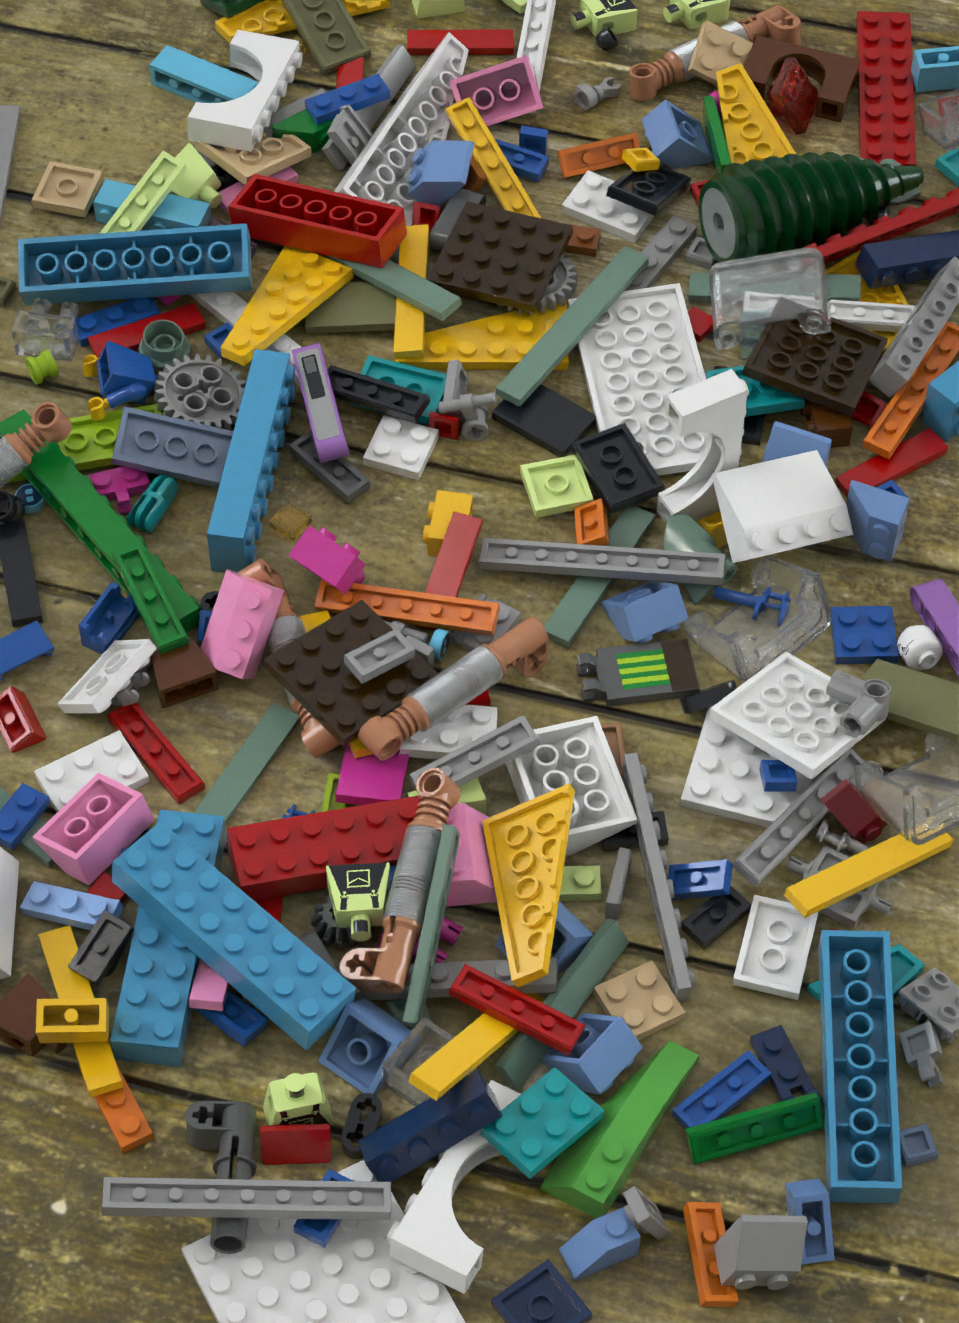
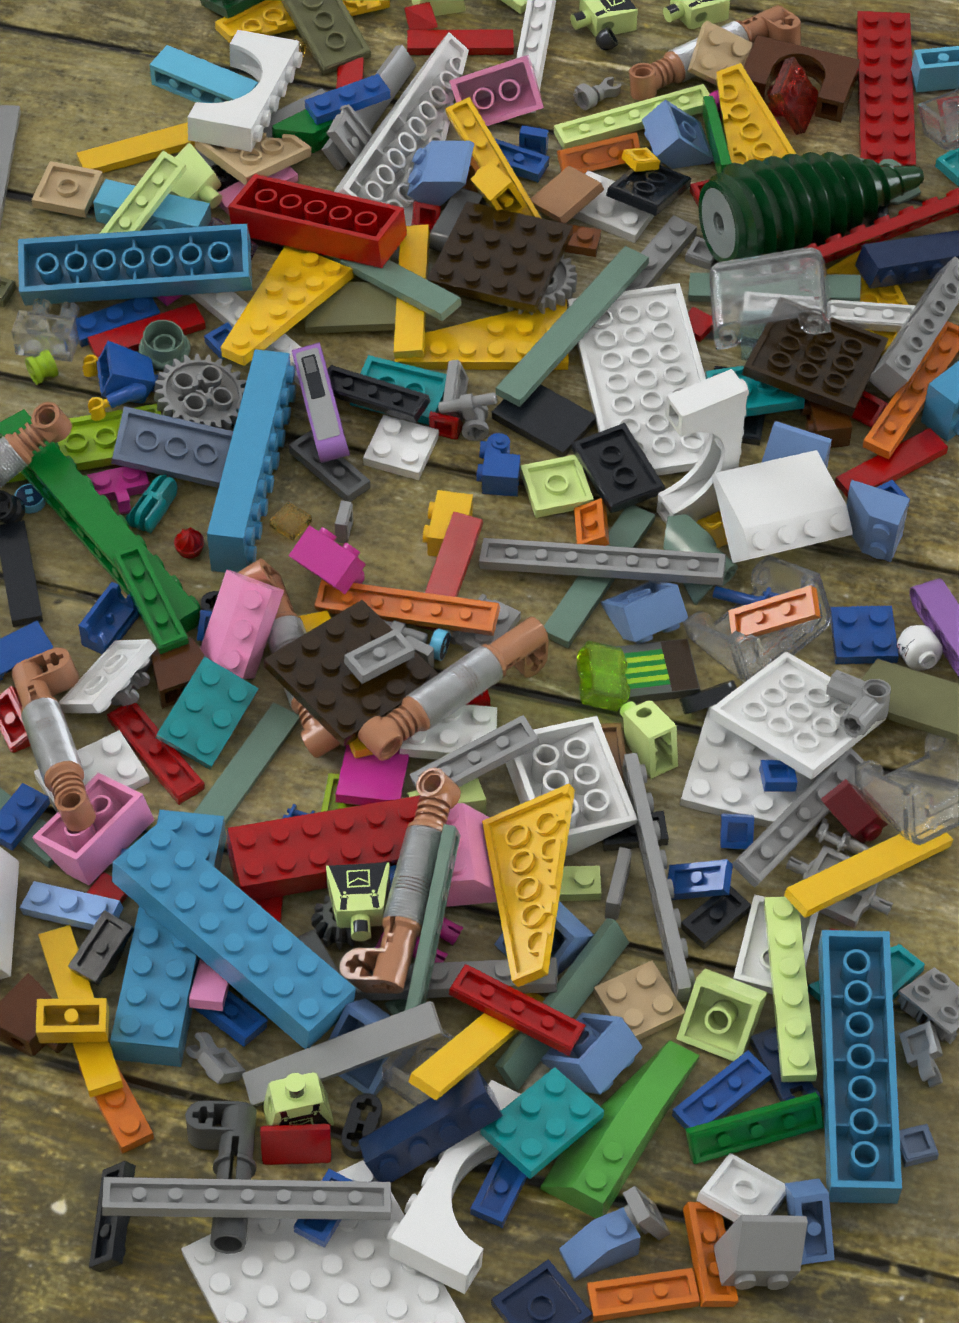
none -> nougat piece [11,647,96,832]
none -> yellow tile [77,122,195,173]
none -> black plate [89,1161,136,1272]
none -> teal plate [155,656,259,770]
none -> red plate [174,527,205,559]
none -> light grey plate [186,1032,246,1084]
none -> light grey tile [242,1001,444,1107]
none -> light grey tile [335,500,354,543]
none -> red slope [404,2,438,30]
none -> yellow brick [470,160,528,213]
none -> blue plate [470,1152,527,1228]
none -> blue brick [477,433,520,497]
none -> medium nougat tile [530,166,604,224]
none -> yellowish green plate [554,84,710,149]
none -> clear neon green brick [577,640,630,712]
none -> orange plate [587,1268,700,1322]
none -> yellowish green torso [620,701,678,779]
none -> yellowish green slope [676,968,768,1062]
none -> white plate [696,1153,786,1222]
none -> blue plate [720,814,754,849]
none -> plate [728,585,821,642]
none -> yellowish green plate [764,897,817,1082]

